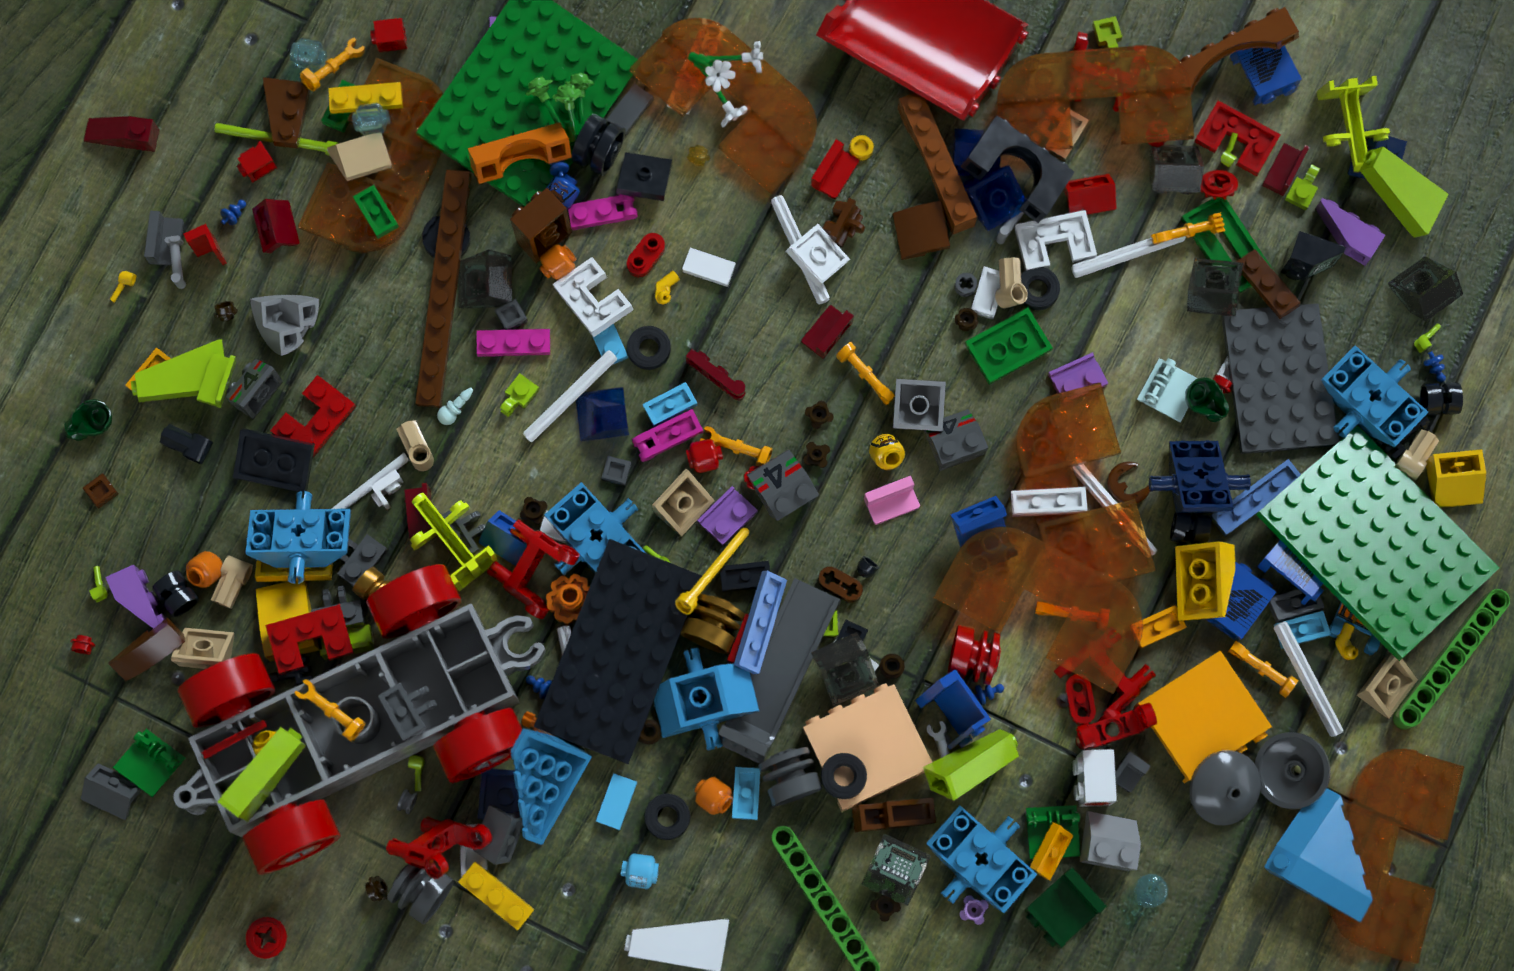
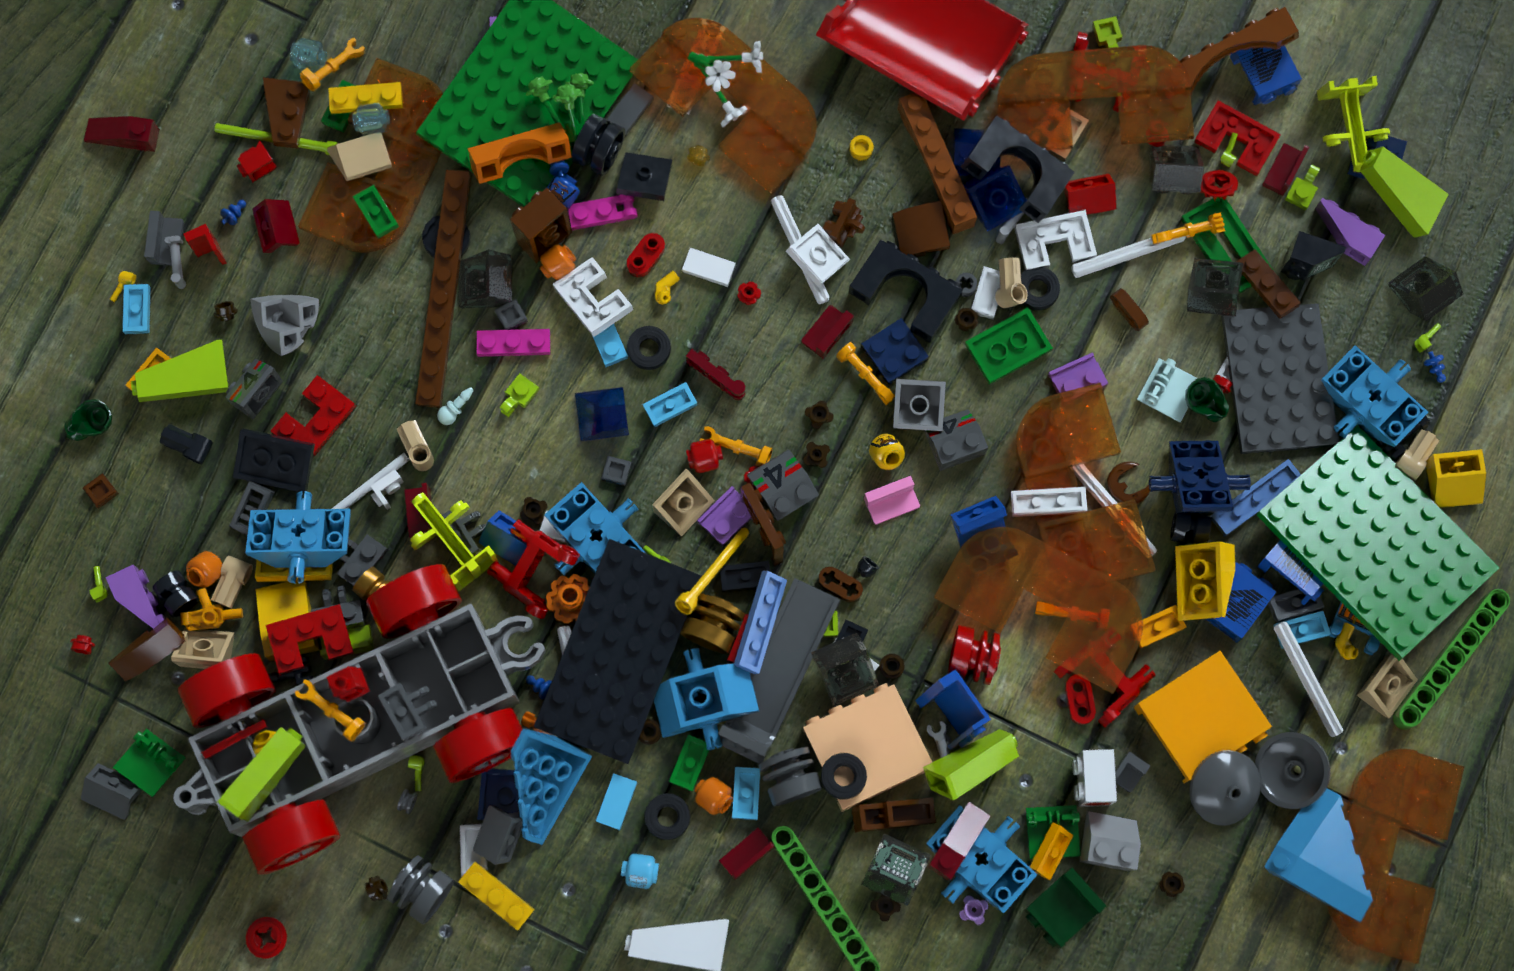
lime panel [197,353,236,408] -> none
red brick [370,18,407,53] -> none
red connector [386,816,492,879] -> none
white axle [523,350,617,442] -> none
dark pink plate [632,409,704,462] -> none
red panel [811,139,859,199] -> none
blue hair [974,684,1004,705] -> none
red connector [1076,703,1157,750] -> none
clear light blue head [1132,874,1168,908] -> none
light orange piece [1228,641,1299,698] -> none
black wheel [1420,382,1463,415] -> none
none -> medium azure plate [123,284,151,334]
none -> light orange piece [180,587,243,631]
none -> dark grey slope [229,482,275,535]
none -> red window [326,666,370,702]
none -> green plate [669,735,710,792]
none -> dark red panel [719,828,775,881]
none -> red plate [737,282,761,305]
none -> reddish brown wing [741,483,786,567]
none -> black arch [849,239,963,343]
none -> dark blue plate [861,318,929,385]
none -> slope [927,802,990,881]
none -> reddish brown beam [1110,288,1149,331]
none -> dark brown plate [1159,872,1185,897]

